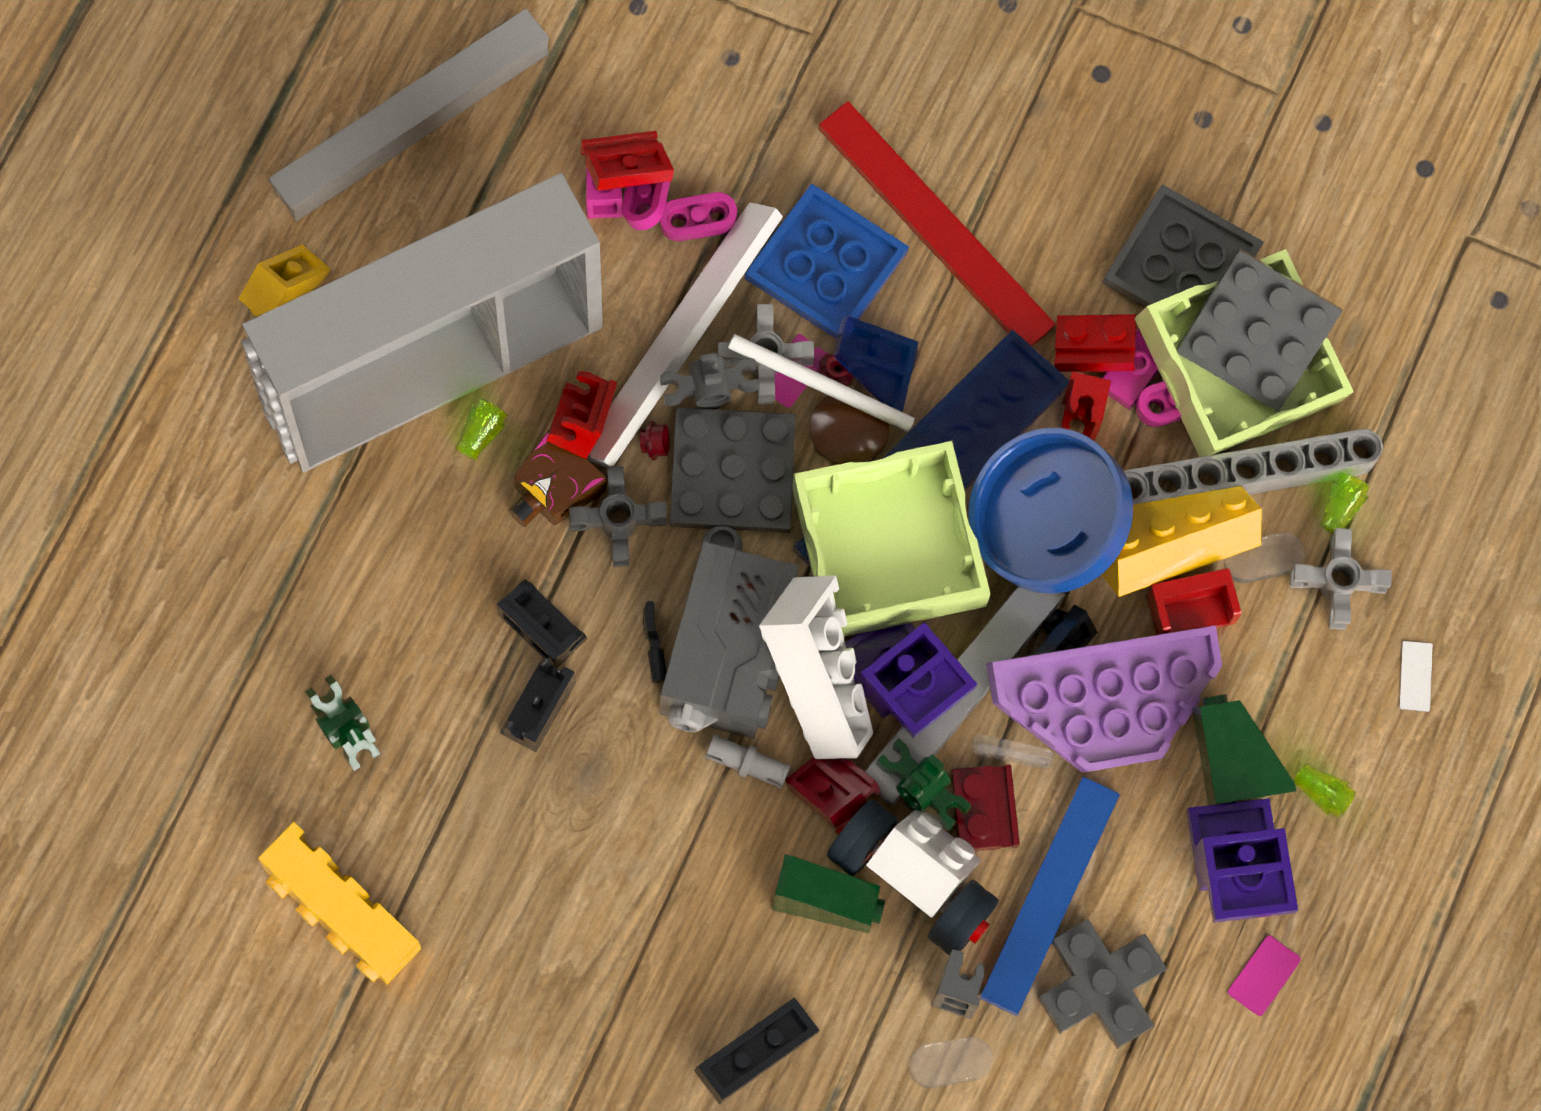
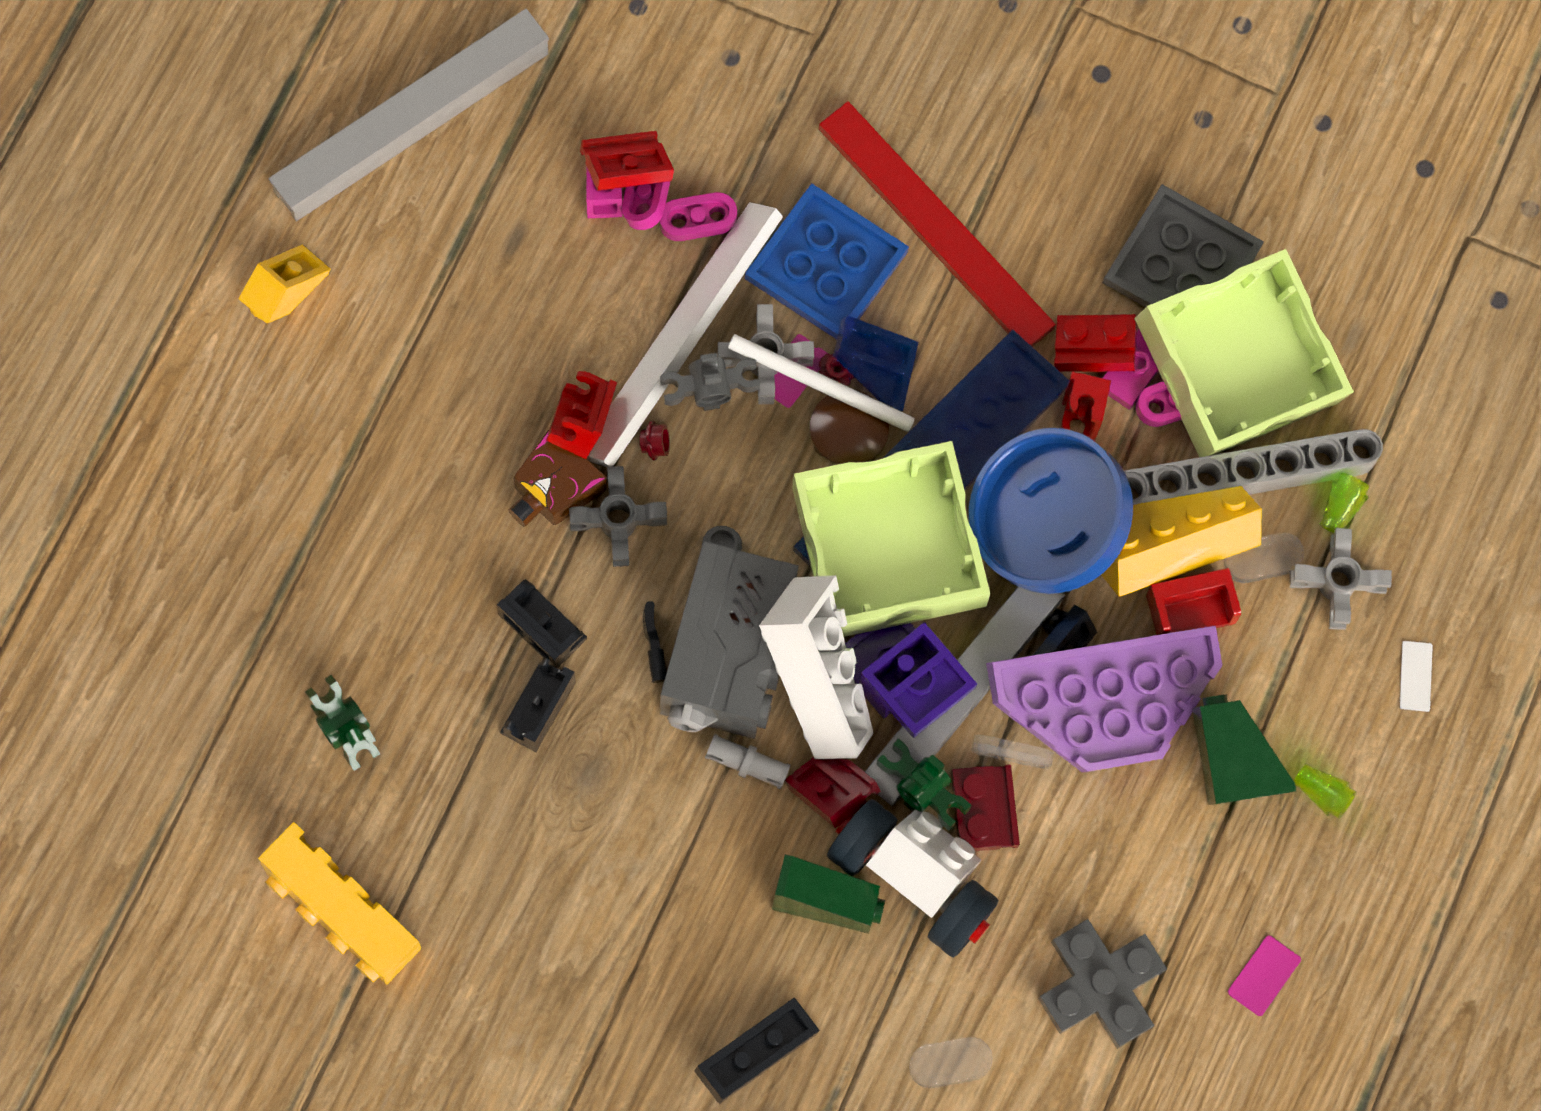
light grey panel [240,173,603,473] -> none
clear neon green cone [455,398,508,461] -> none
dark grey plate [670,408,796,533] -> none
dark grey hinge [932,949,984,1019] -> none
blue tile [980,777,1120,1016] -> none
dark grey plate [1176,248,1343,412] -> none
dark purple bracket [1186,798,1298,923] -> none

